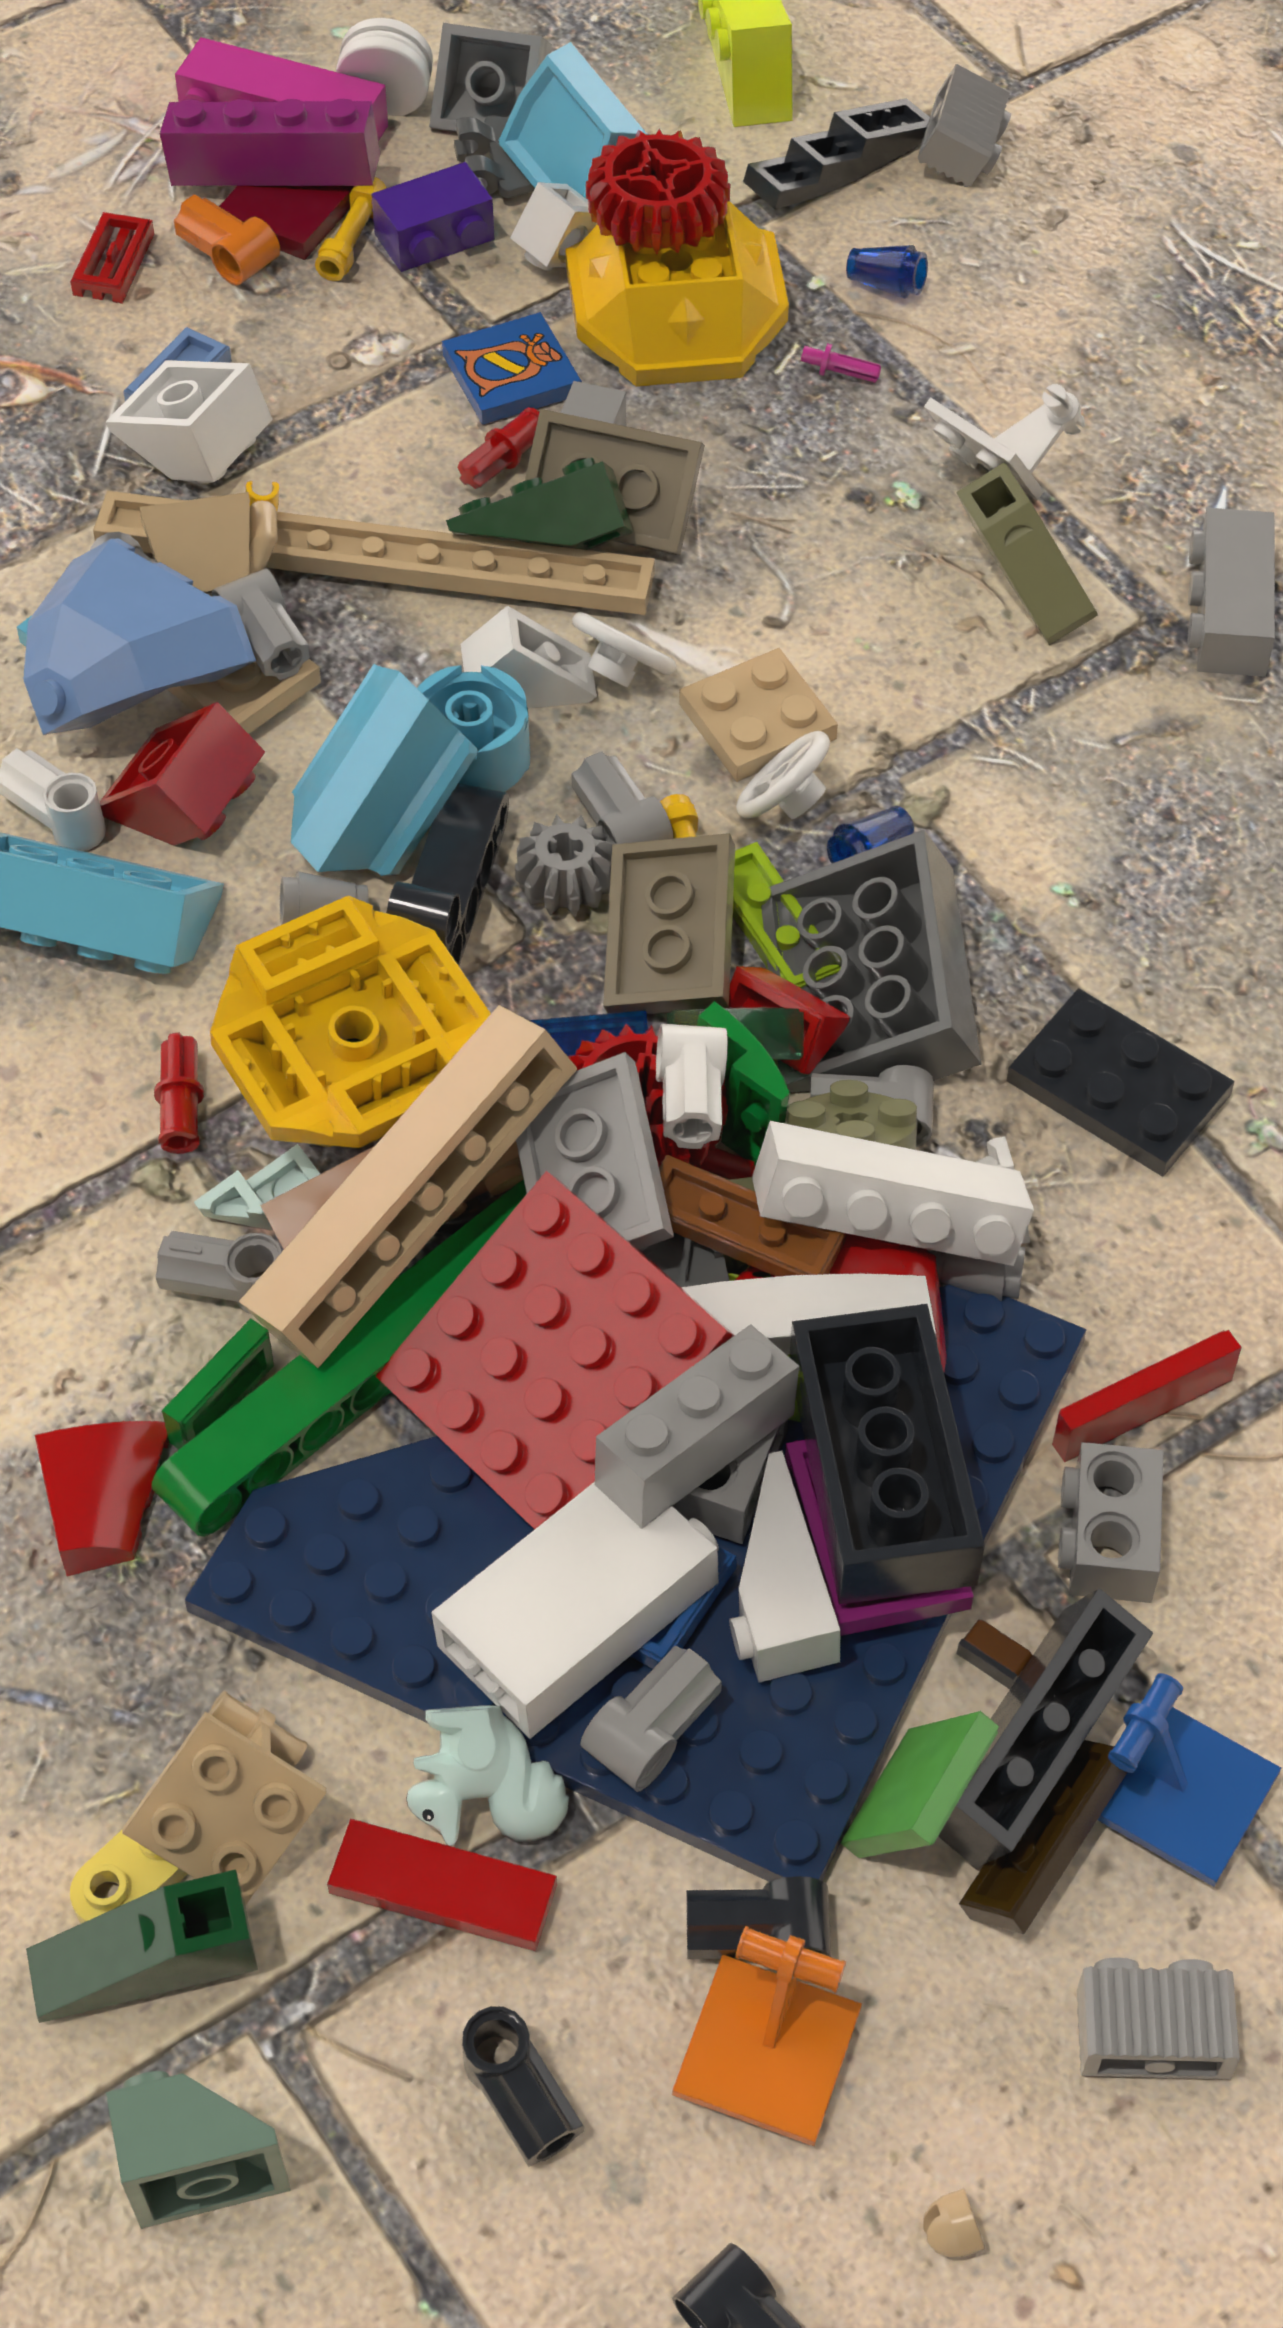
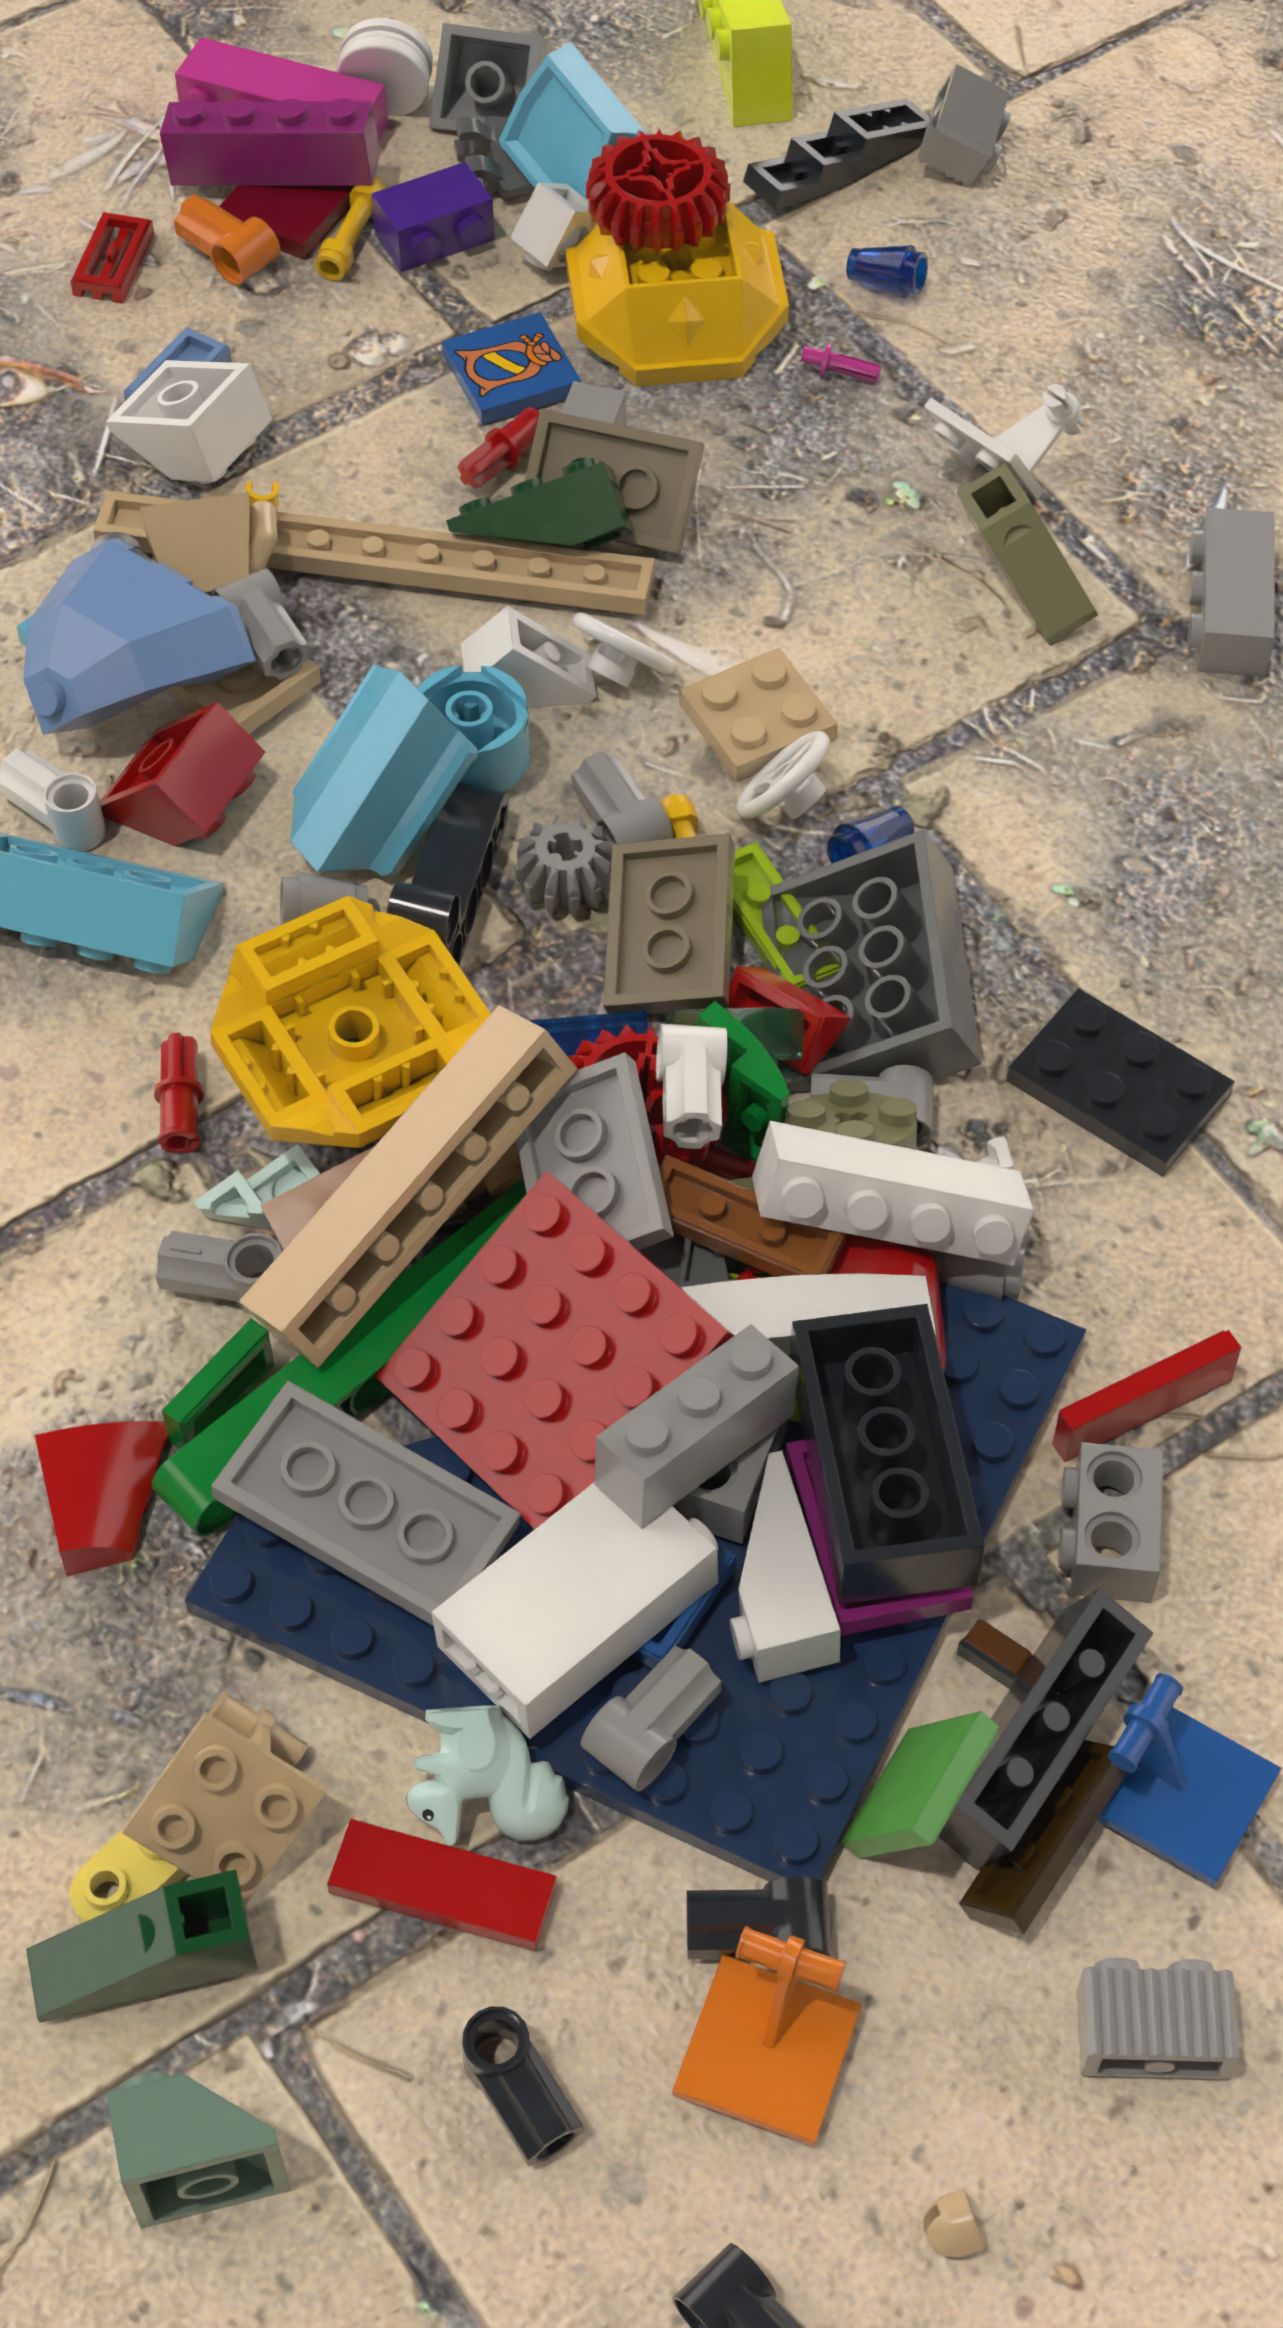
none -> light grey plate [211,1381,521,1626]

